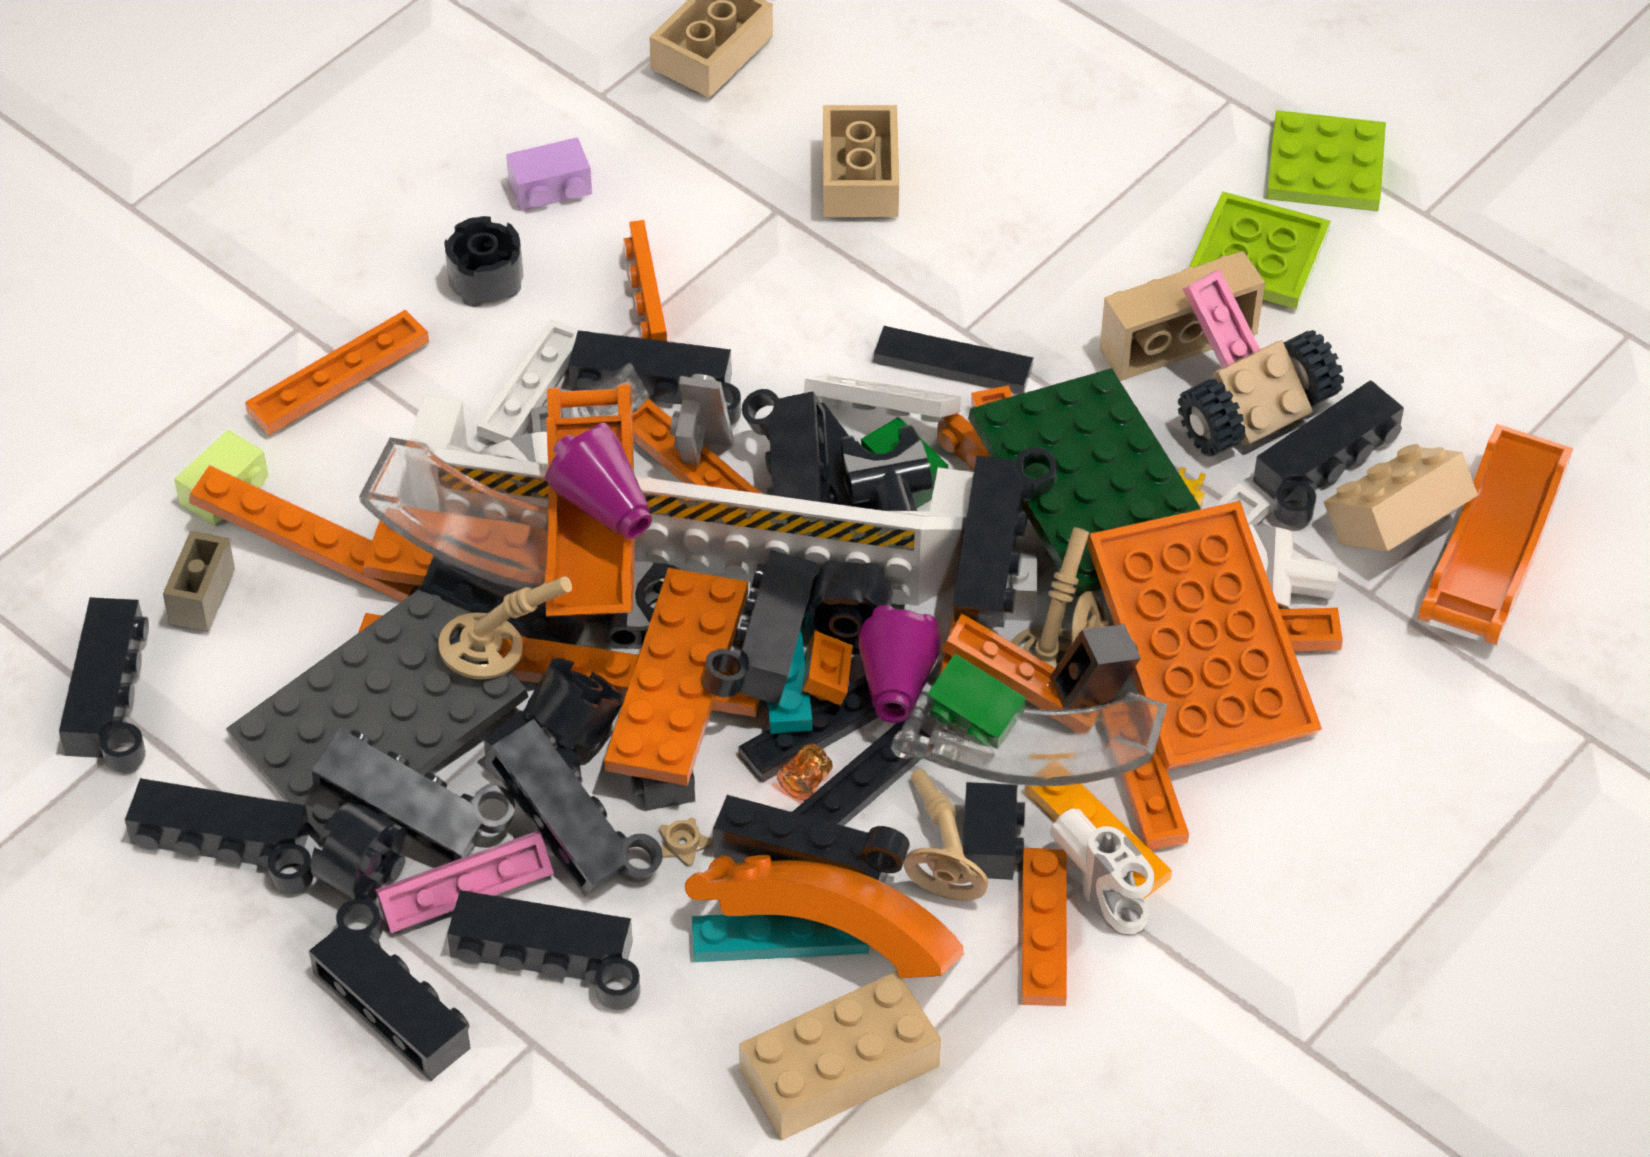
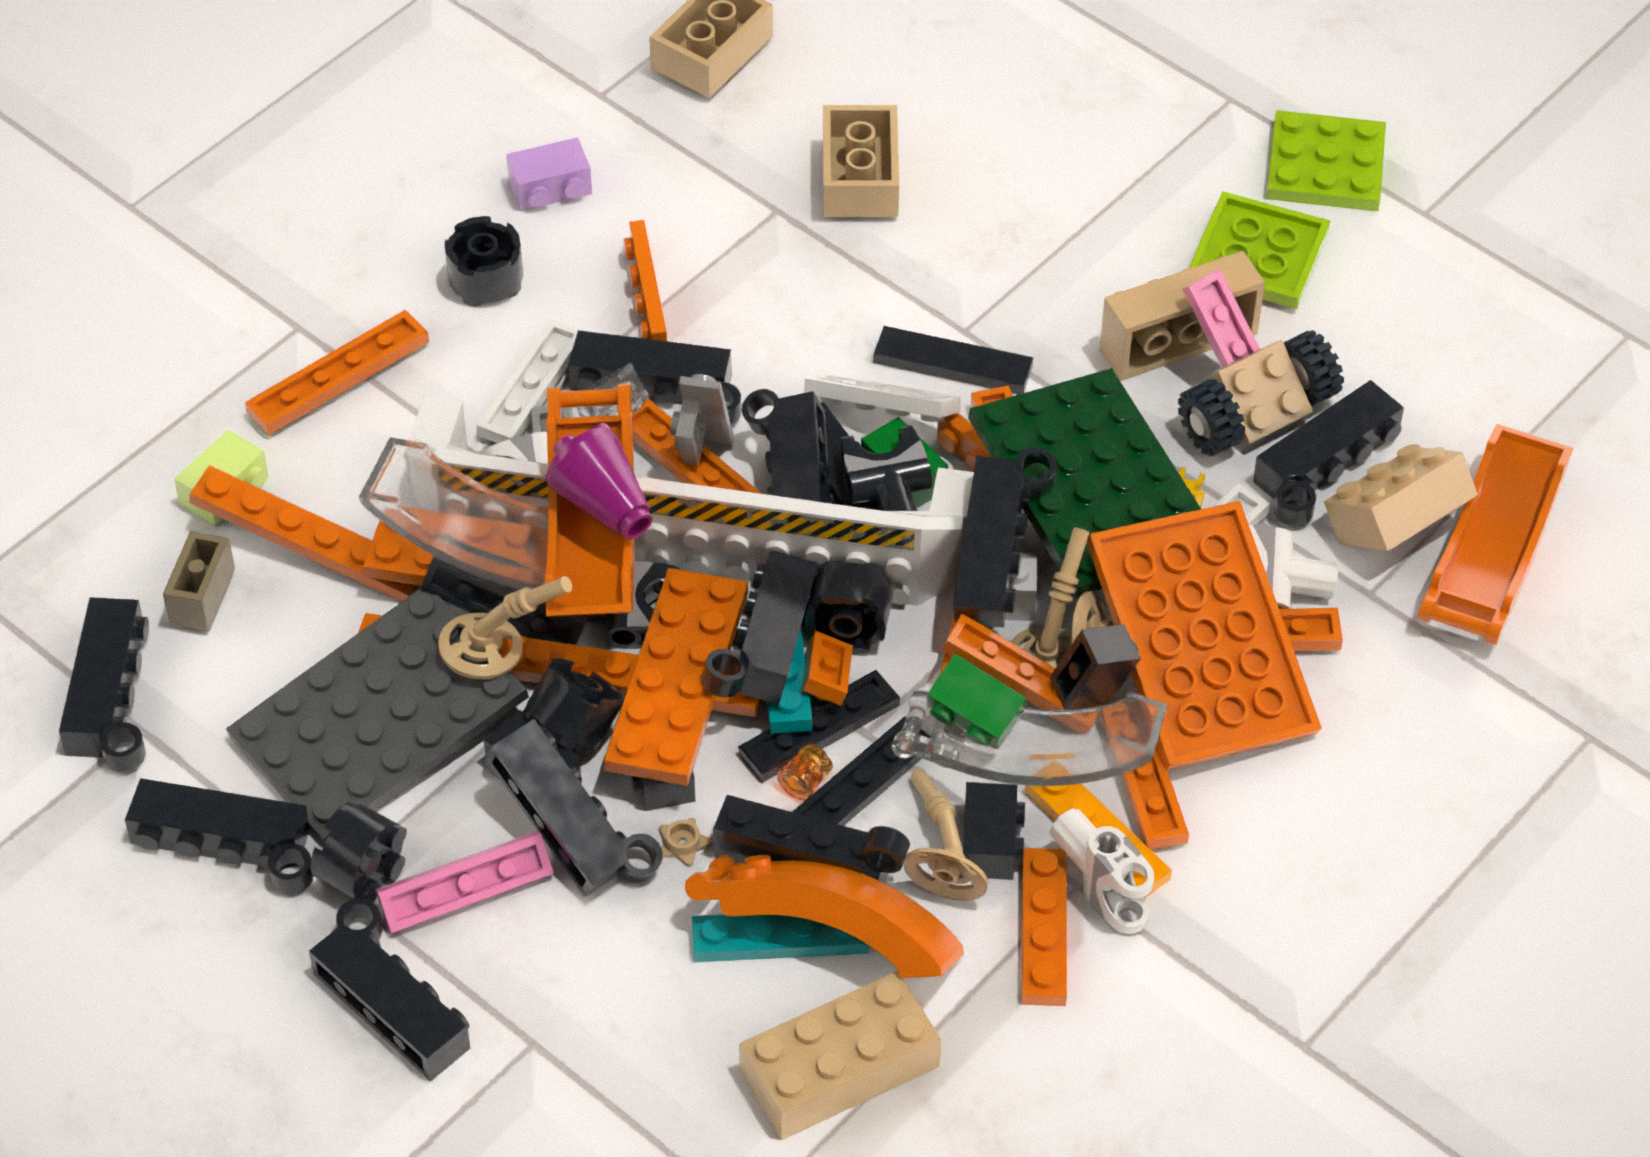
hinge [312,728,515,862] -> none
black hinge [447,890,641,1010] -> none
magenta cone [858,605,941,723] -> none

